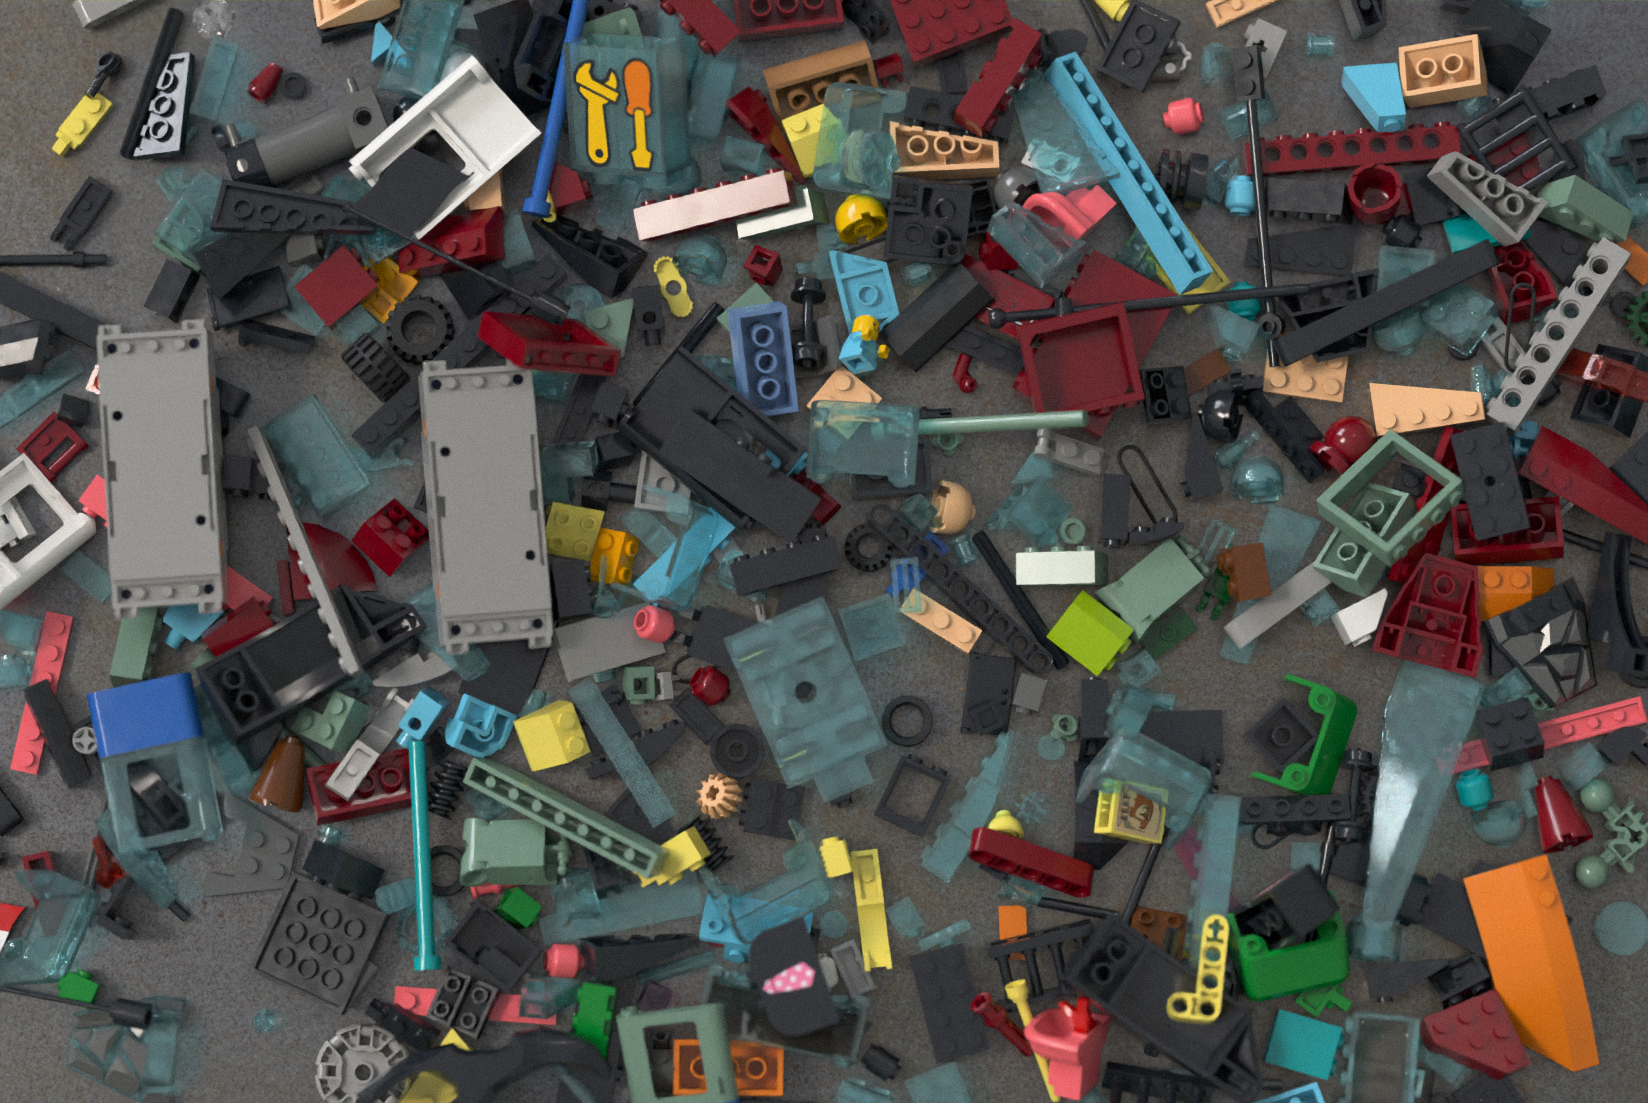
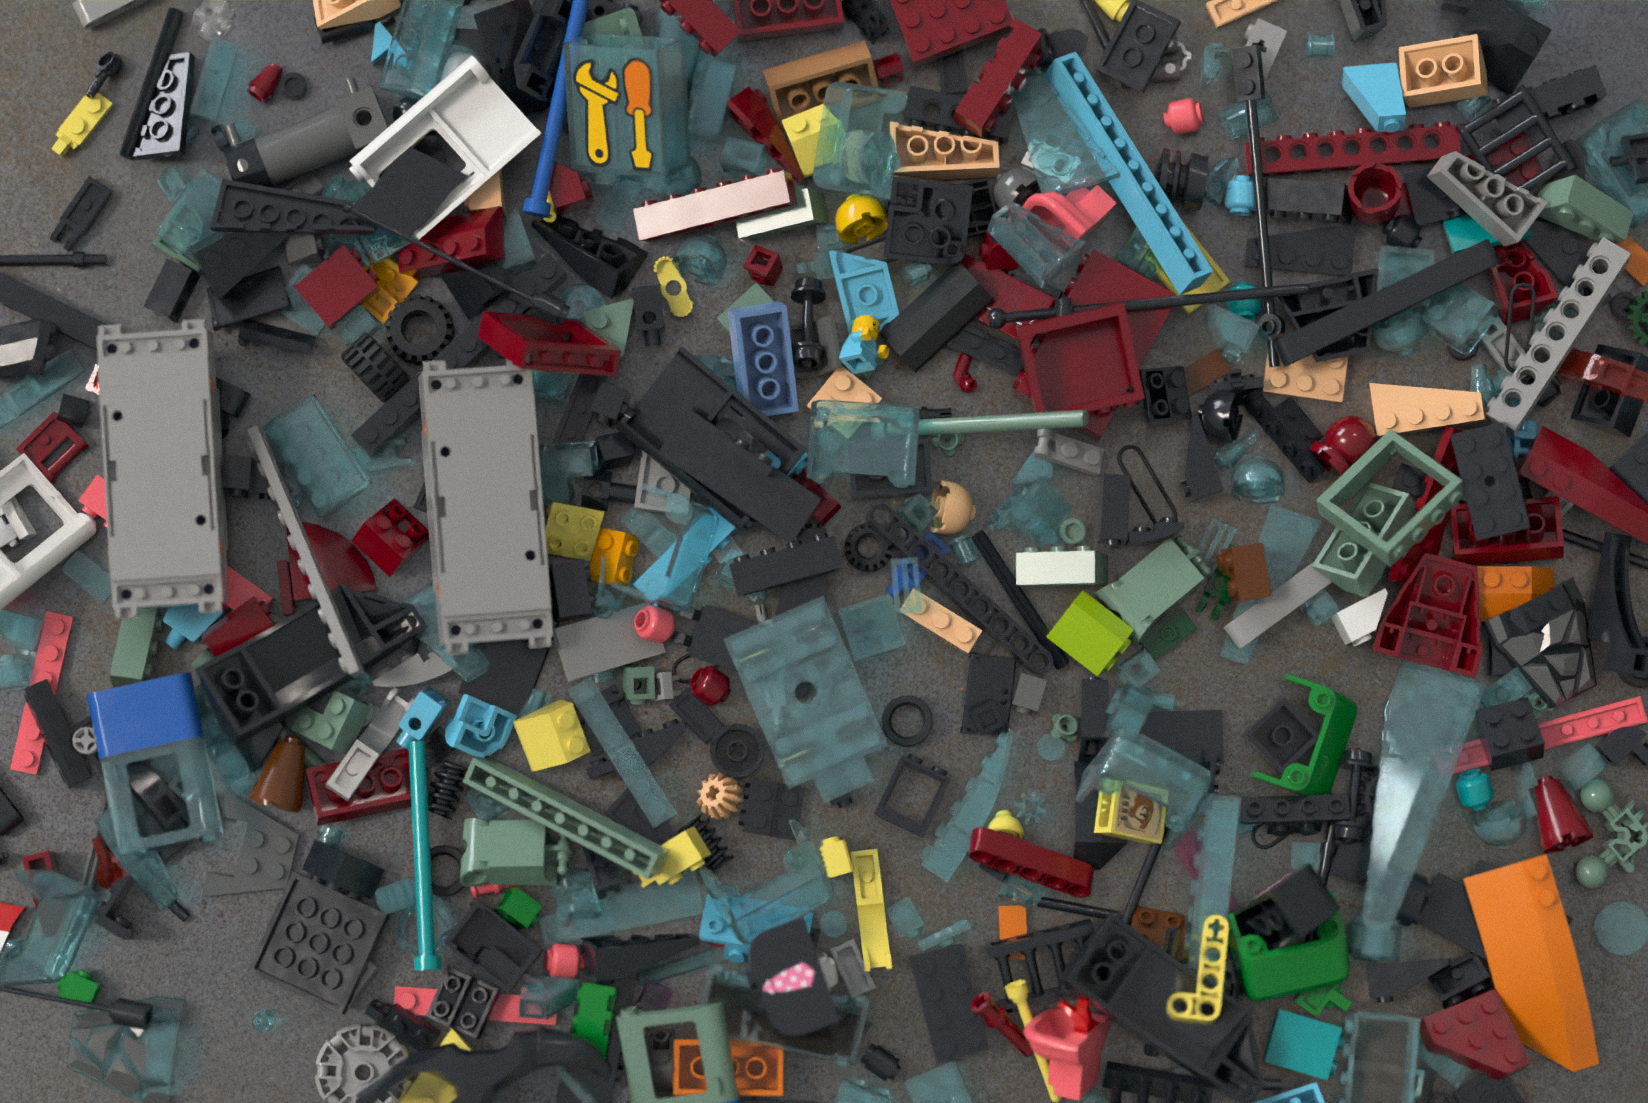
black axle [633,302,725,406] -> none

